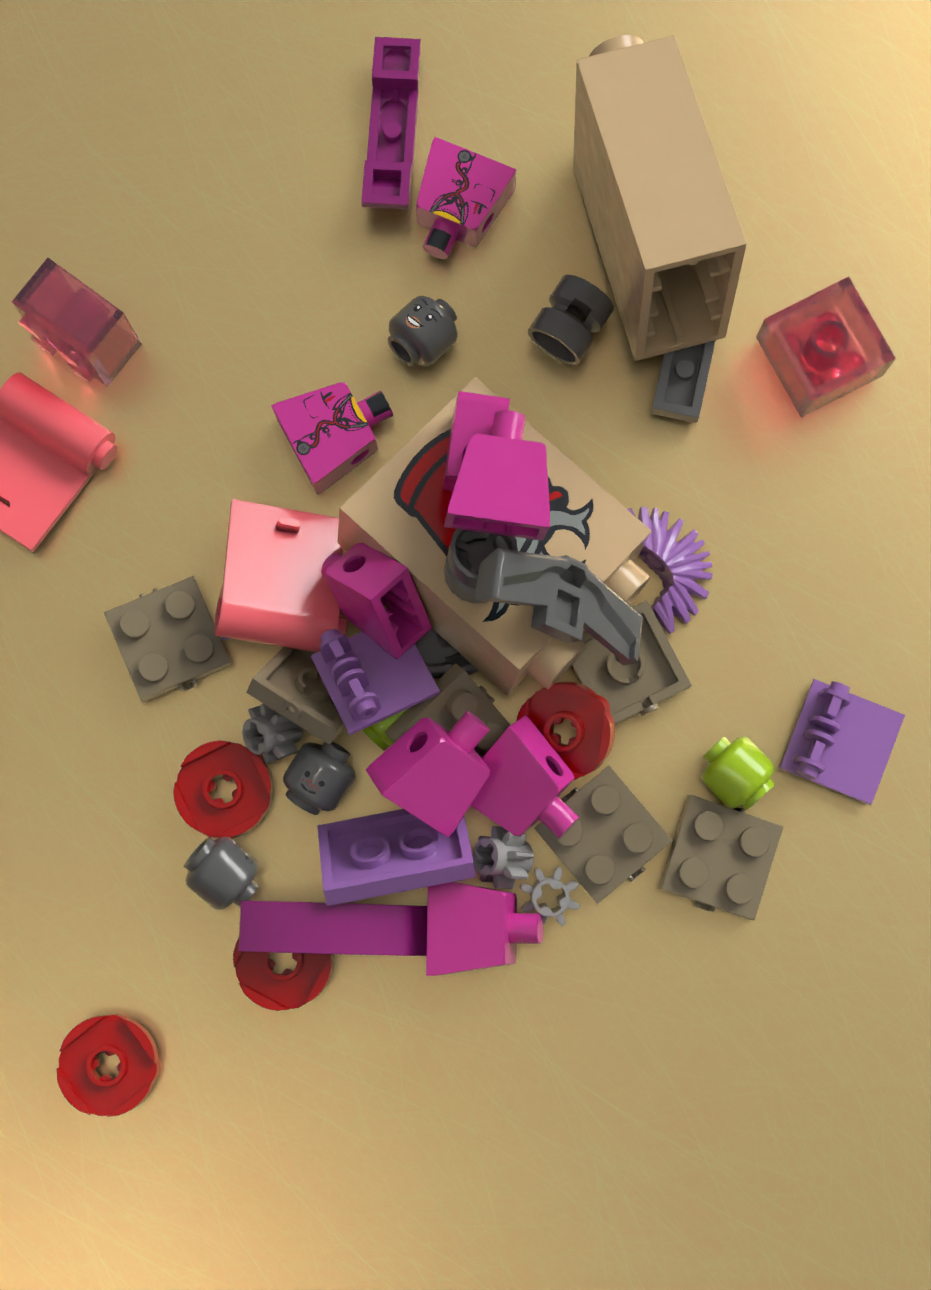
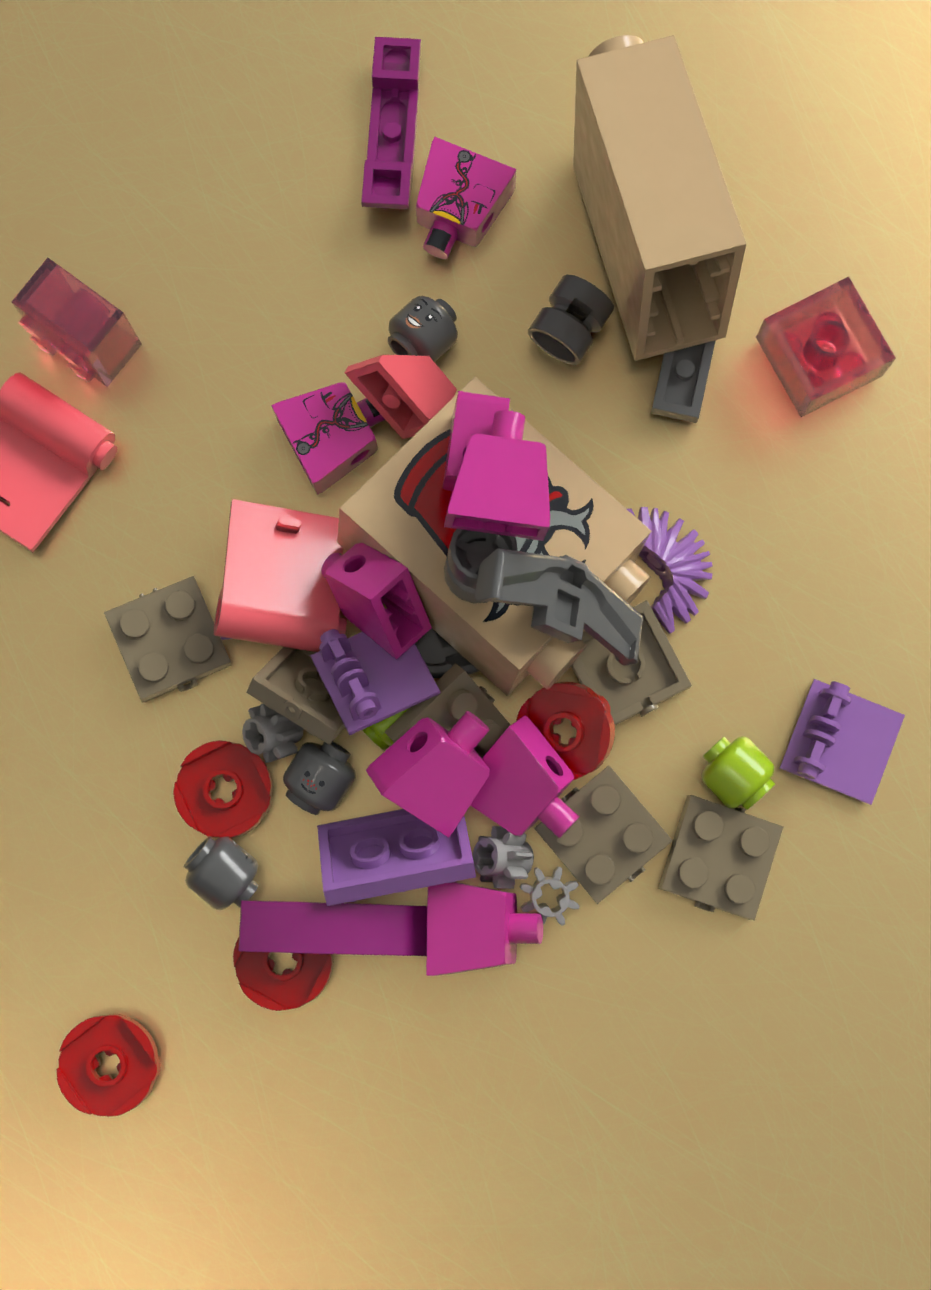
none -> coral slope [345,355,457,439]

